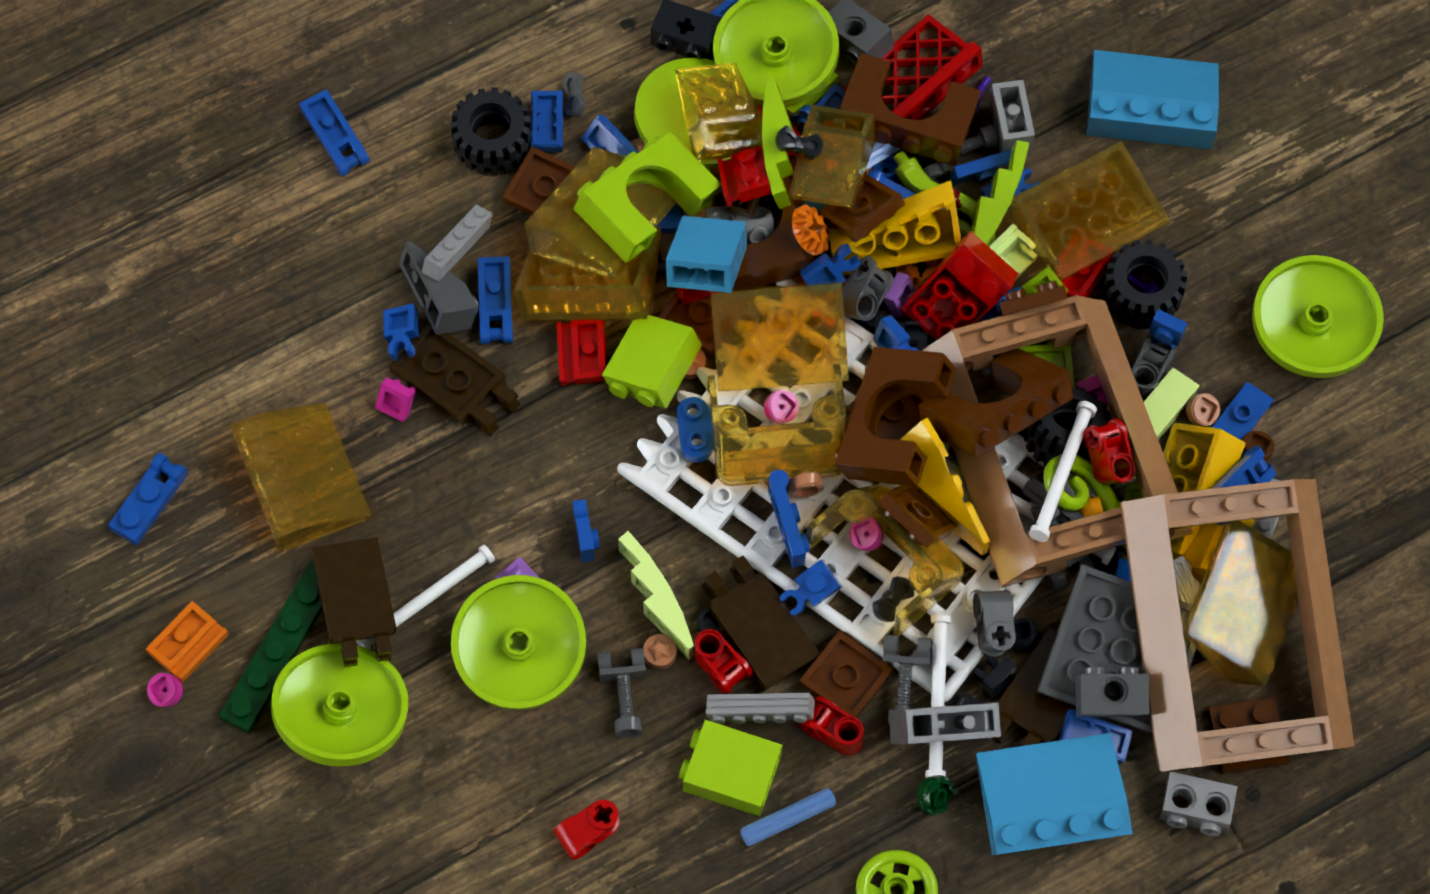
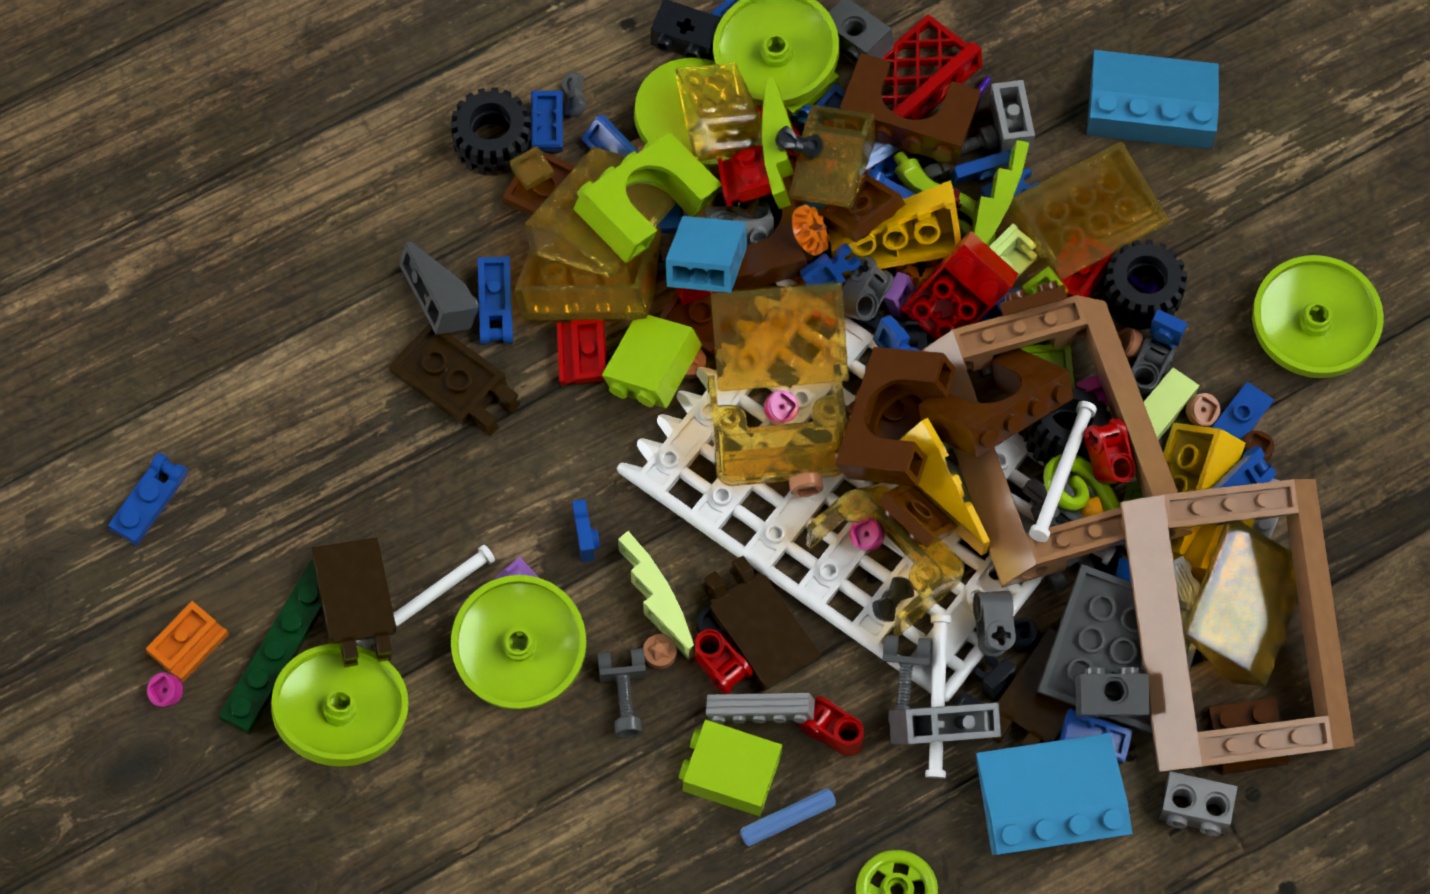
clear yellow slope [230,403,372,553] -> none
blue plate [299,89,370,177] -> none
dark pink tile [375,377,416,422] -> none
blue plate [383,303,419,361] -> none
light grey piece [422,204,493,282] -> none
red piece [553,800,619,860] -> none
blue plate [677,397,714,462] -> none
blue plate [768,470,810,568] -> none
blue plate [779,559,843,616] -> none
reddish brown plate [799,630,894,718] -> none
dark green plate [916,775,954,816] -> none
none -> clear yellow plate [510,146,554,191]
none -> nougat tile [1118,327,1143,361]

